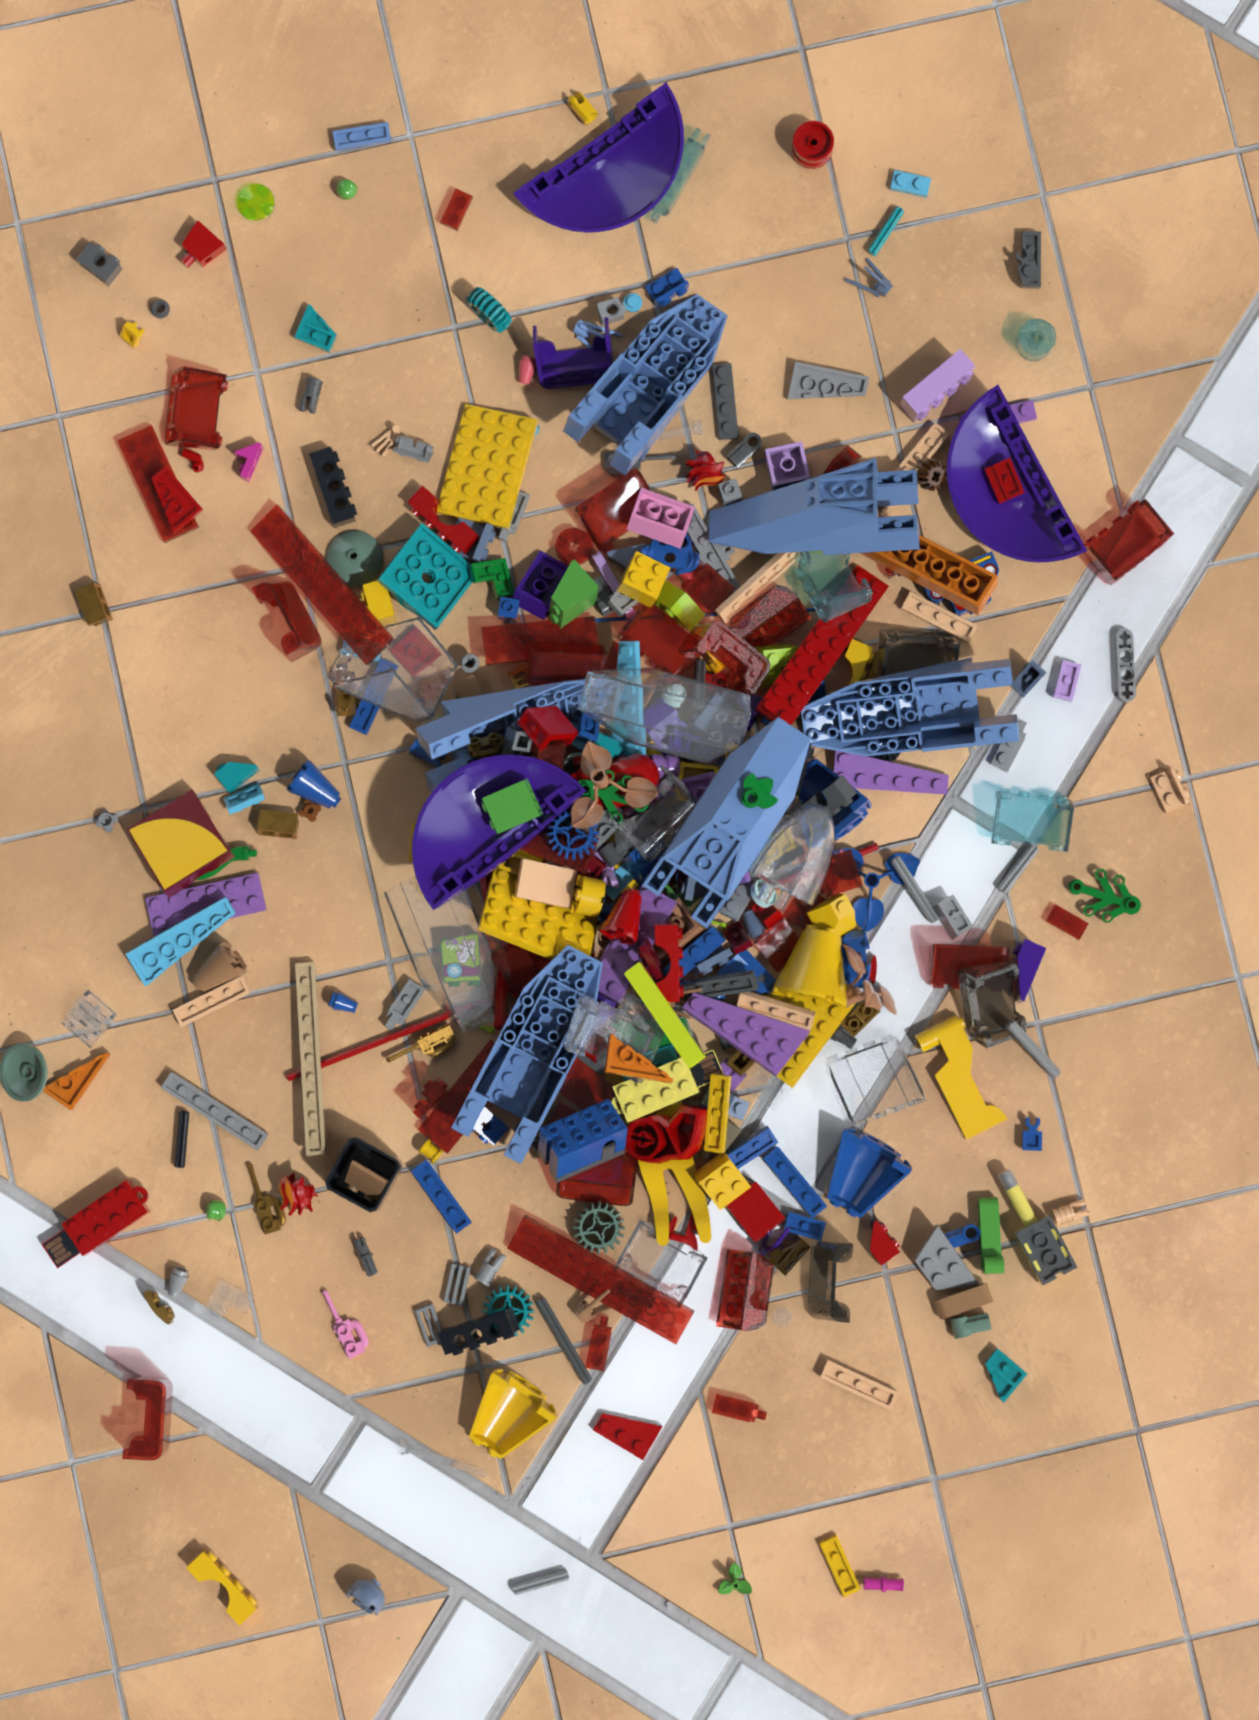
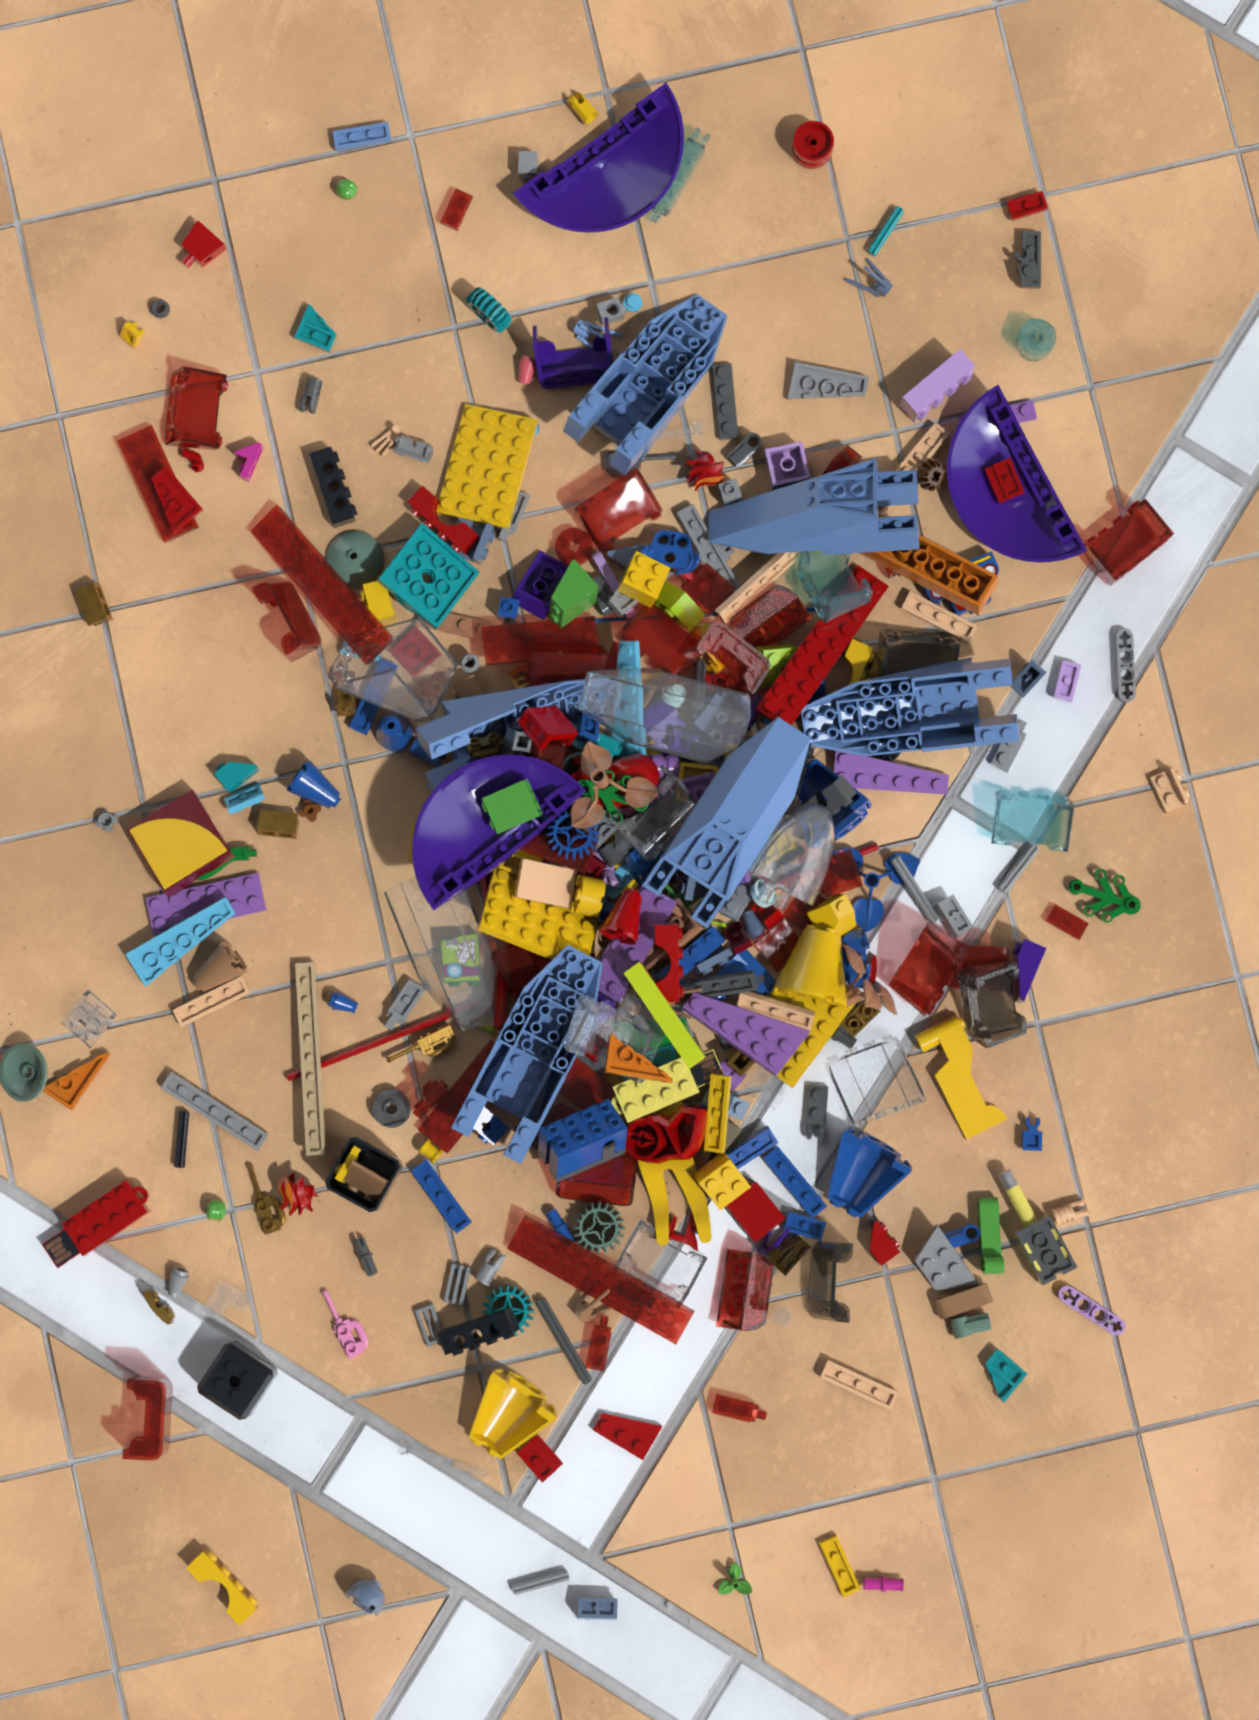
dark grey brick [76,242,122,286] -> none
clear neon green dish [237,184,275,221] -> none
green plate [469,558,515,599] -> none
bright pink slope [627,488,695,549] -> none
dark red plate [638,937,665,980] -> none
blue bracket [645,268,689,307] -> none
green plate [741,773,778,809] -> none
medium azure plate [890,170,931,198] -> none
light grey axle [1006,1020,1061,1078] -> none
none -> black plate [197,1341,278,1420]
none -> yellow wing [334,1146,361,1184]
none -> flat silver plate [372,1089,411,1128]
none -> blue cone [375,713,413,751]
none -> nougat plate [416,613,495,643]
none -> red plate [516,1434,564,1483]
none -> light grey brick [518,151,538,181]
none -> blue pin [545,1208,576,1247]
none -> sand blue hinge [578,1598,618,1620]
none -> dark grey hinge [806,1085,828,1141]
none -> clear red windscreen [888,922,968,1016]
none -> red plate [1006,191,1048,221]
none -> lavender beam [1057,1285,1125,1335]

